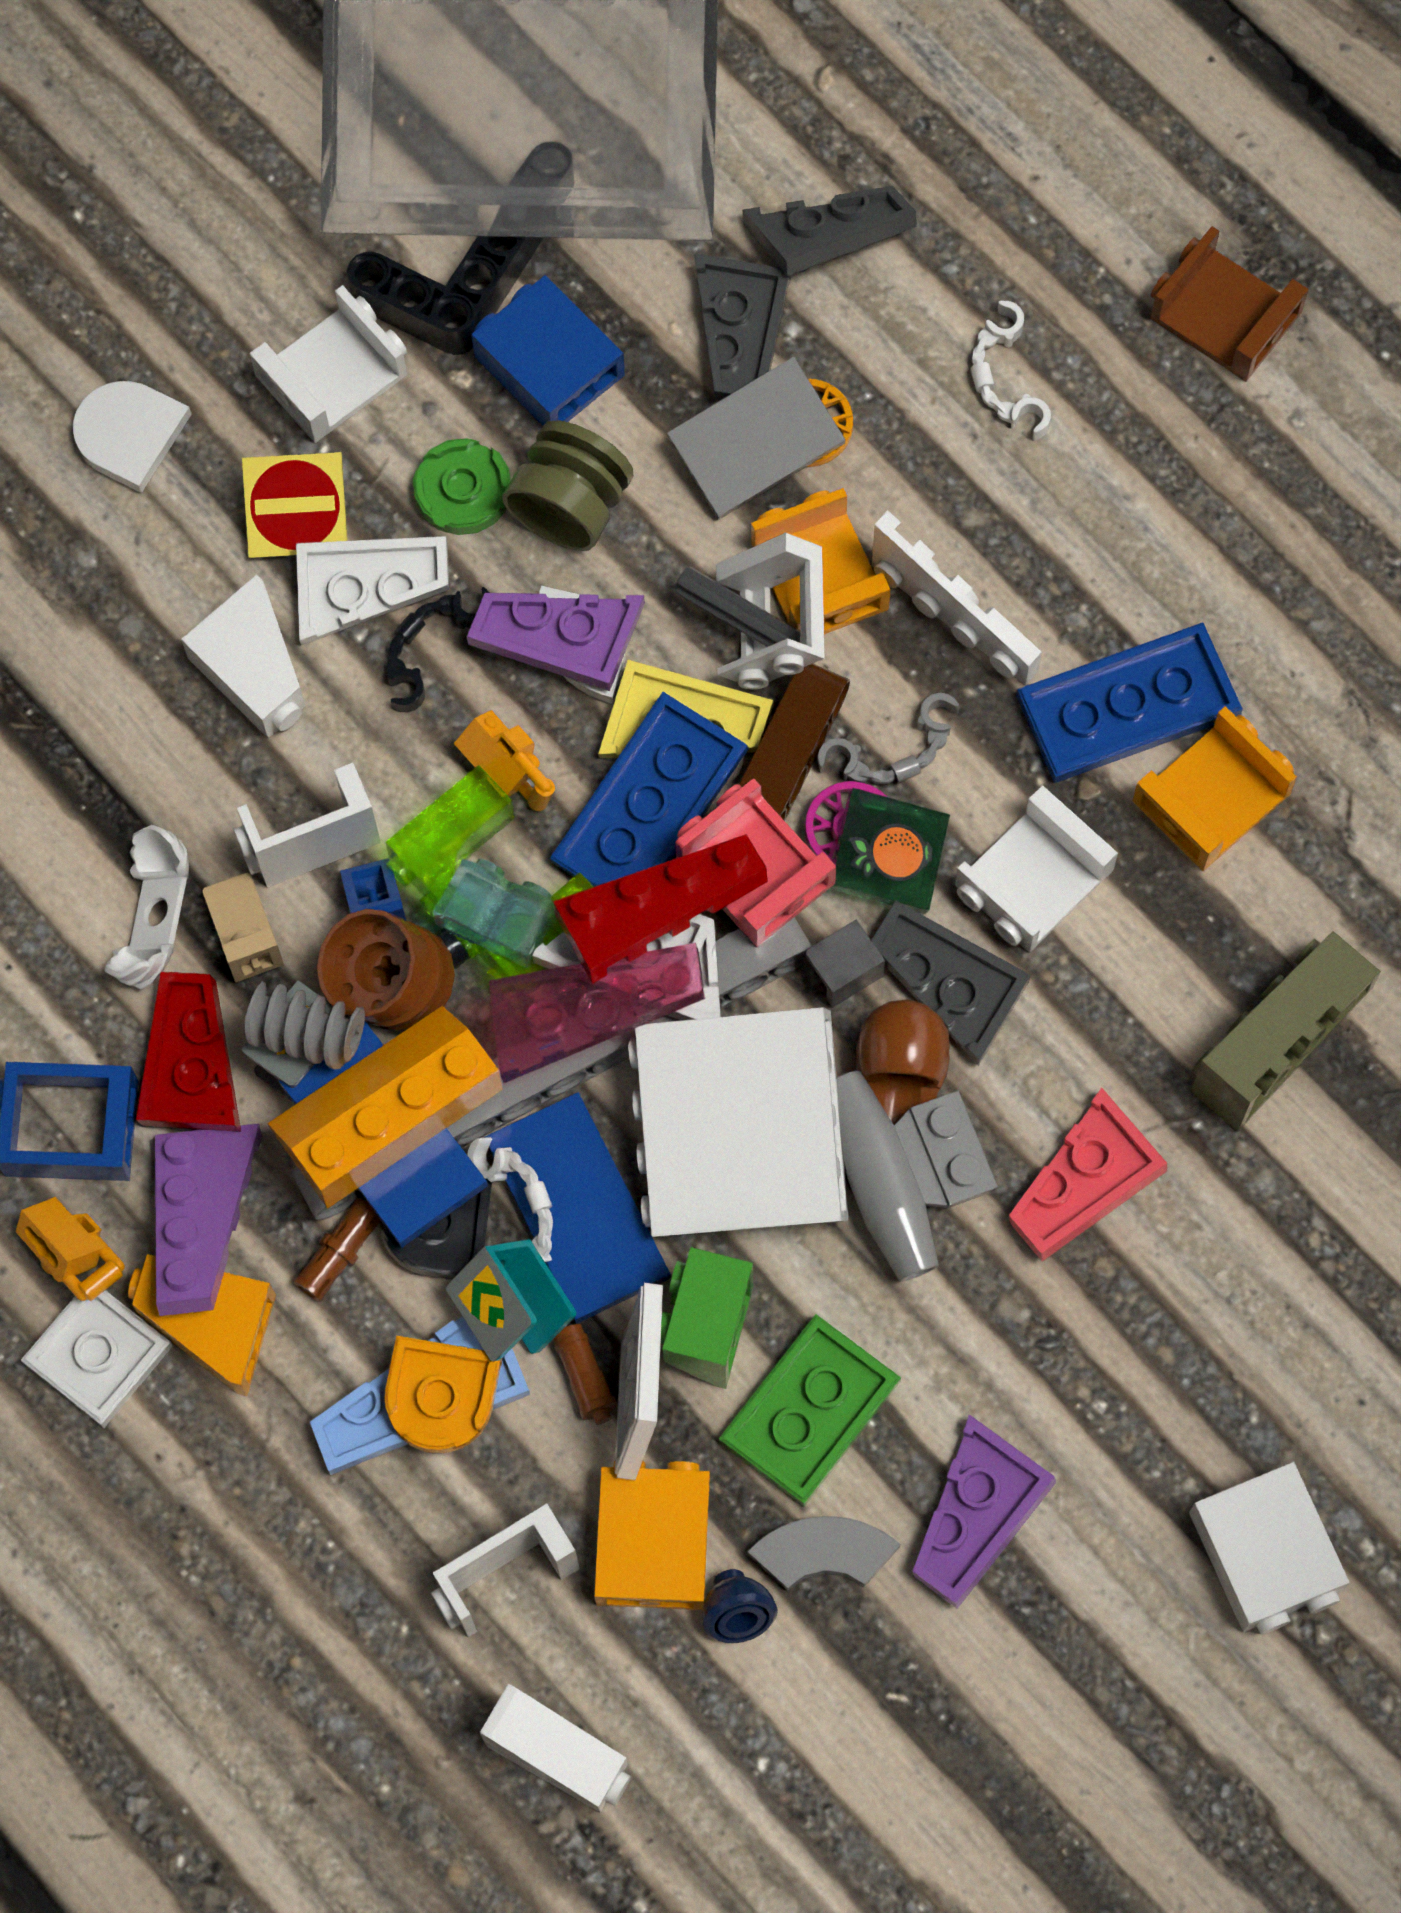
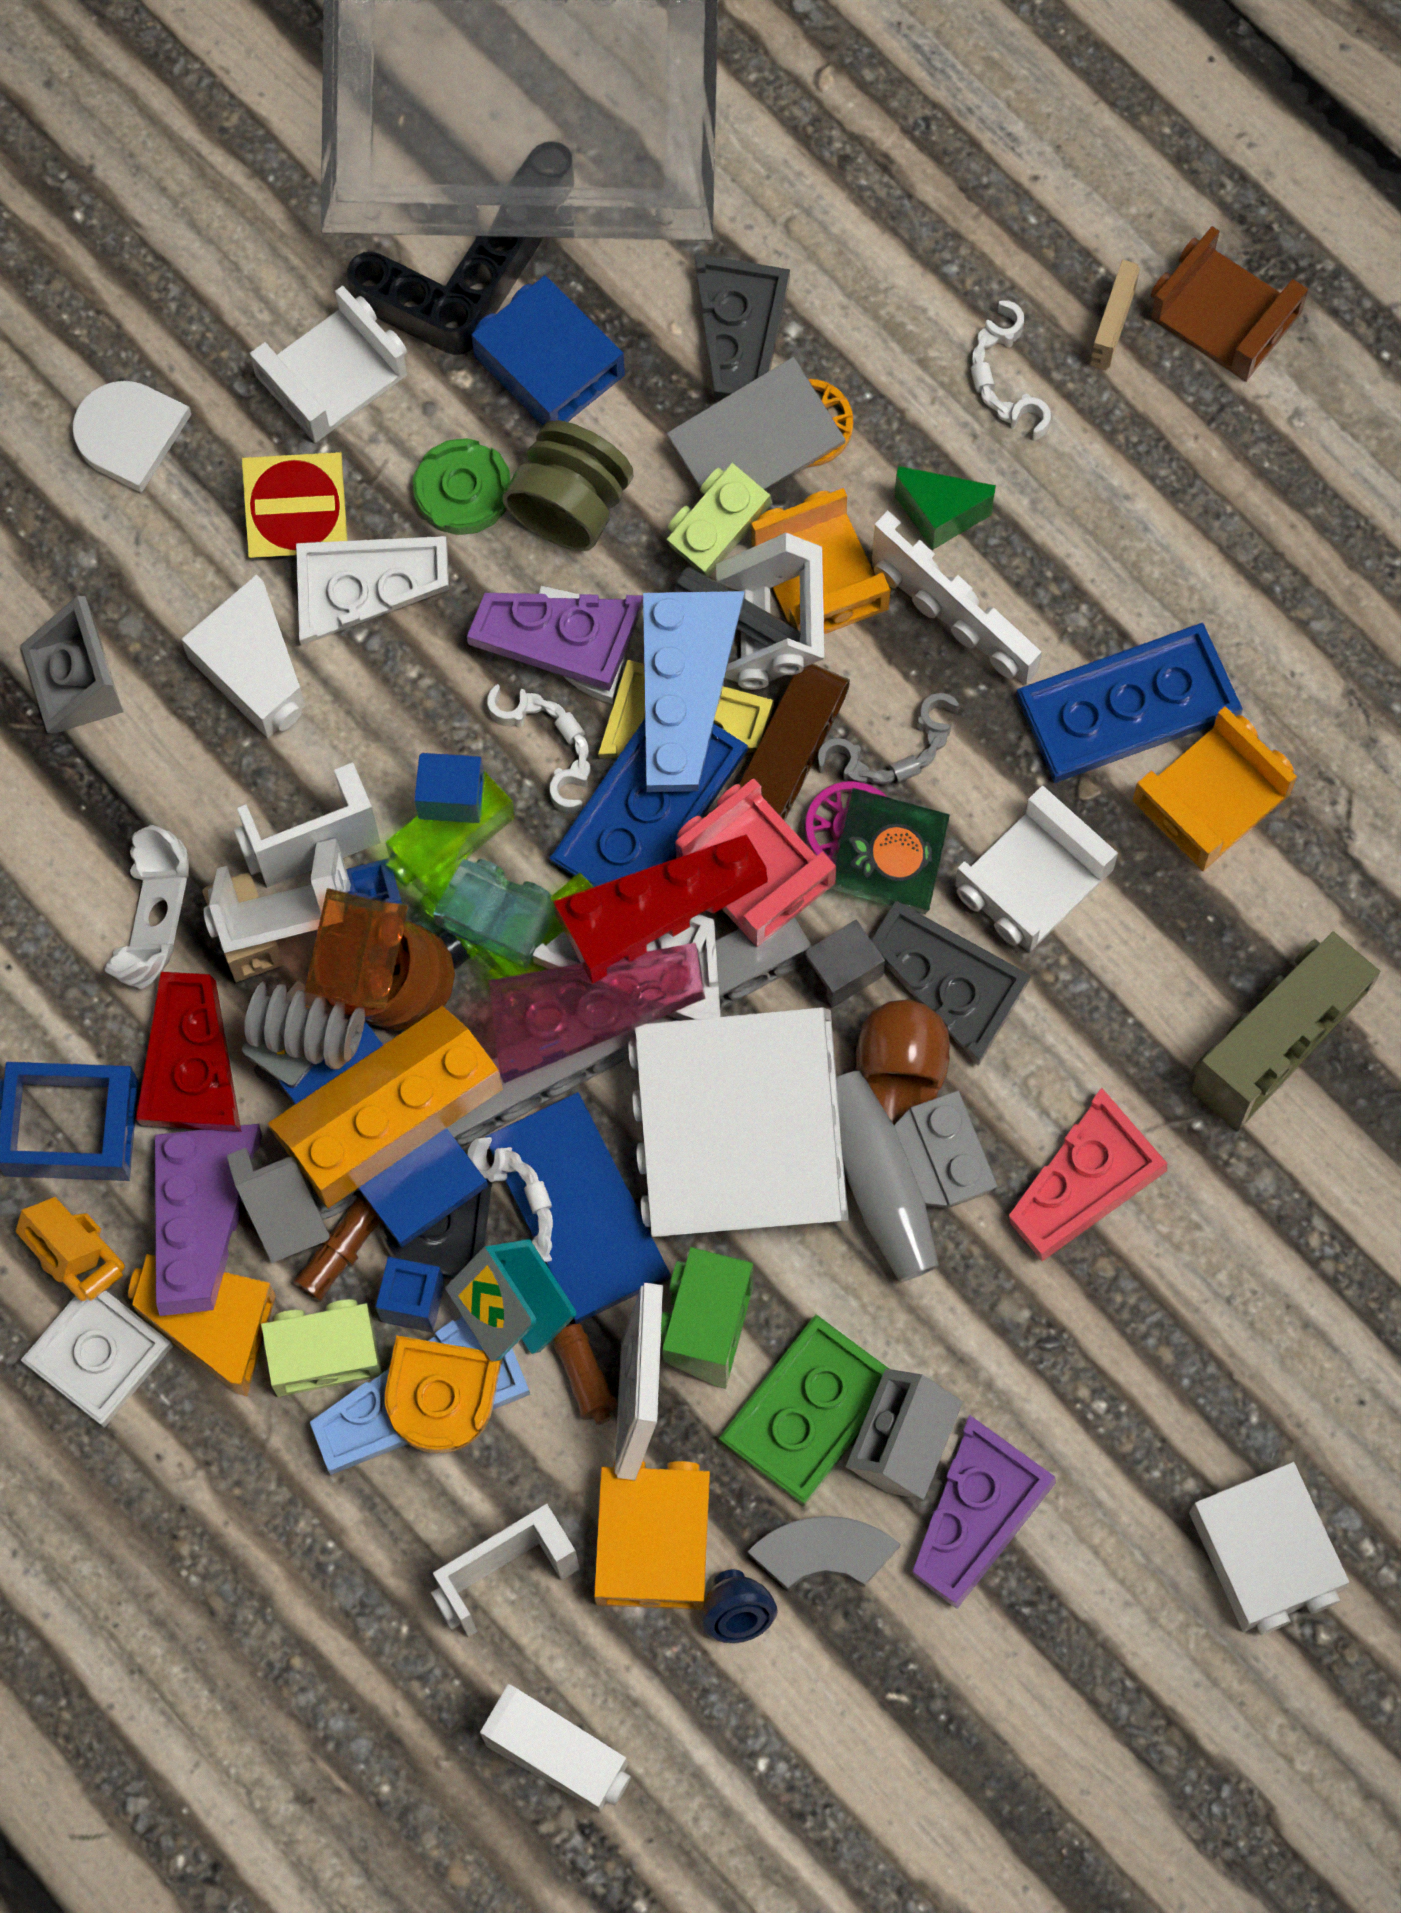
black piece [386,587,490,713] -> none
light orange piece [453,710,555,811] -> none
dark grey wing [742,186,917,276] -> none
none -> light grey slope [21,596,123,733]
none -> white panel [204,838,351,953]
none -> light grey panel [227,1148,330,1263]
none -> yellowish green brick [261,1299,382,1397]
none -> clear orange brick [304,888,408,1009]
none -> blue panel [376,1257,445,1333]
none -> blue panel [414,753,484,823]
none -> white piece [488,684,591,814]
none -> light blue wing [643,591,745,792]
none -> yellowish green brick [667,463,772,577]
none -> light grey brick [846,1368,963,1500]
none -> green slope [894,466,996,550]
none -> tan tile [1090,259,1140,370]

